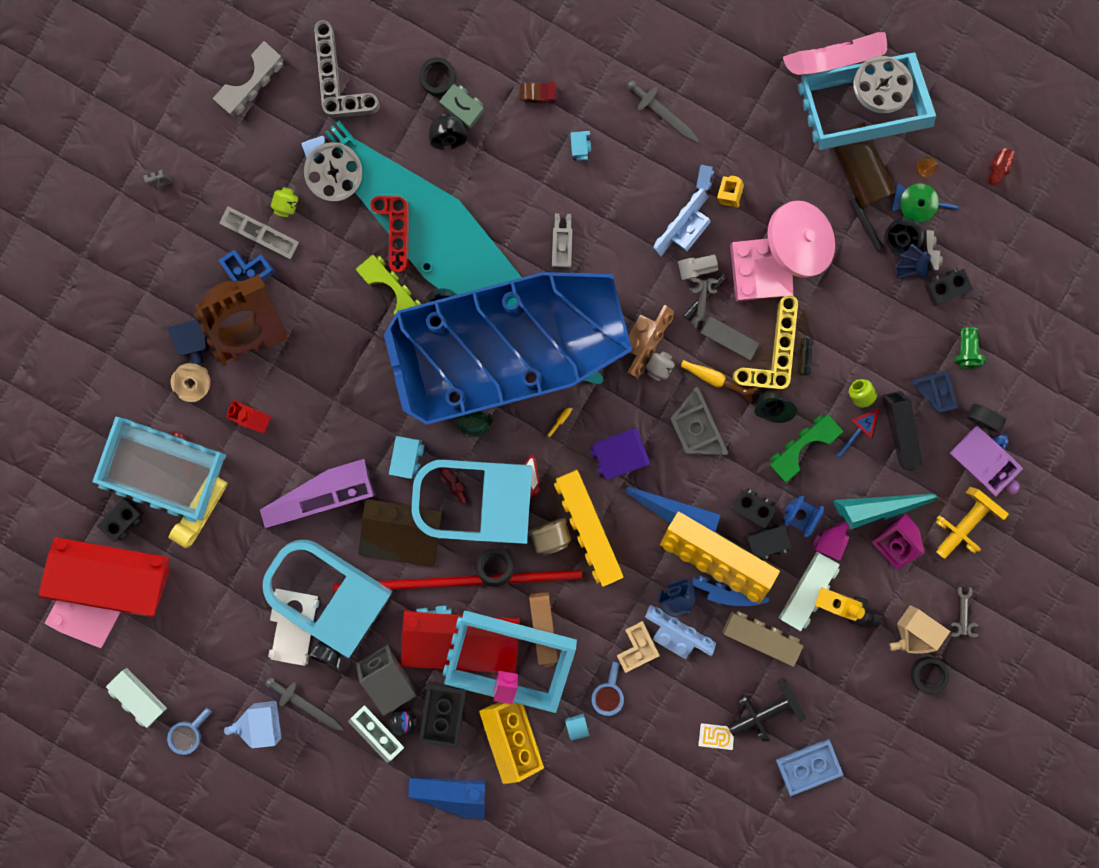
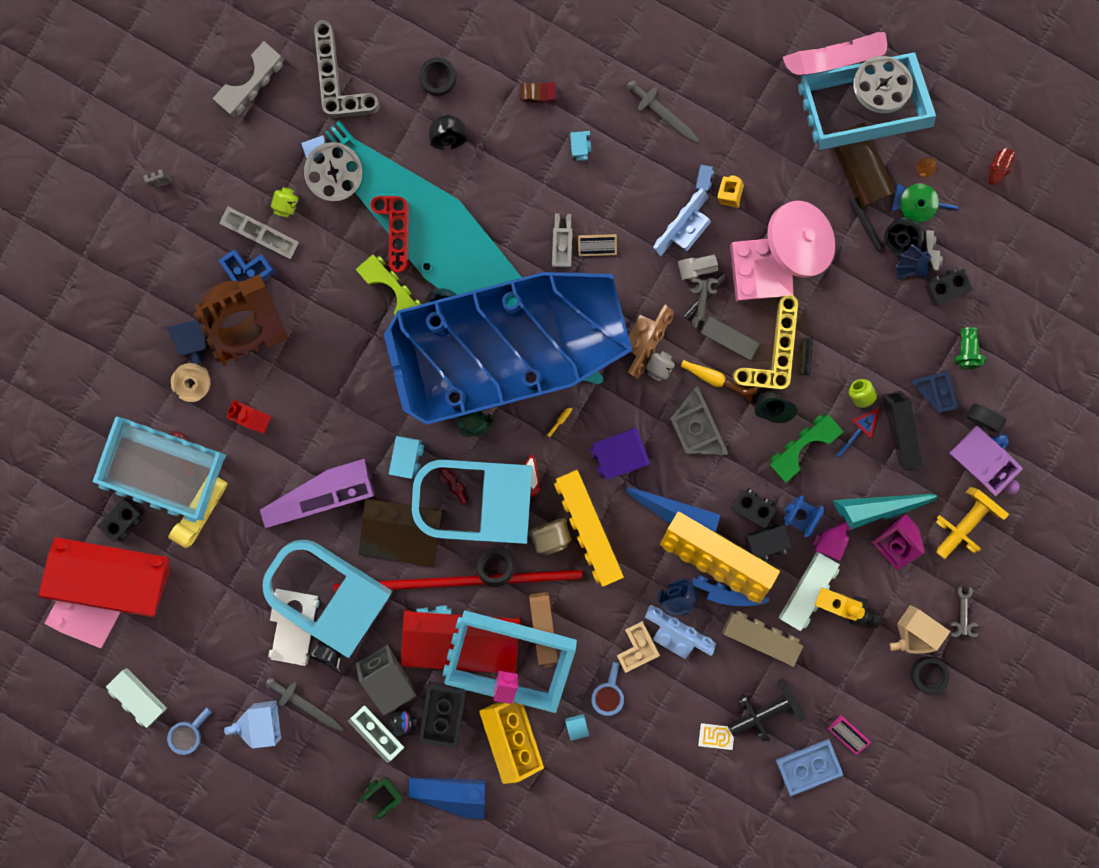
sand green brick [439,84,484,129] -> none
none -> dark green piece [358,776,402,820]
none -> slope [578,234,617,256]
none -> slope [828,715,871,755]

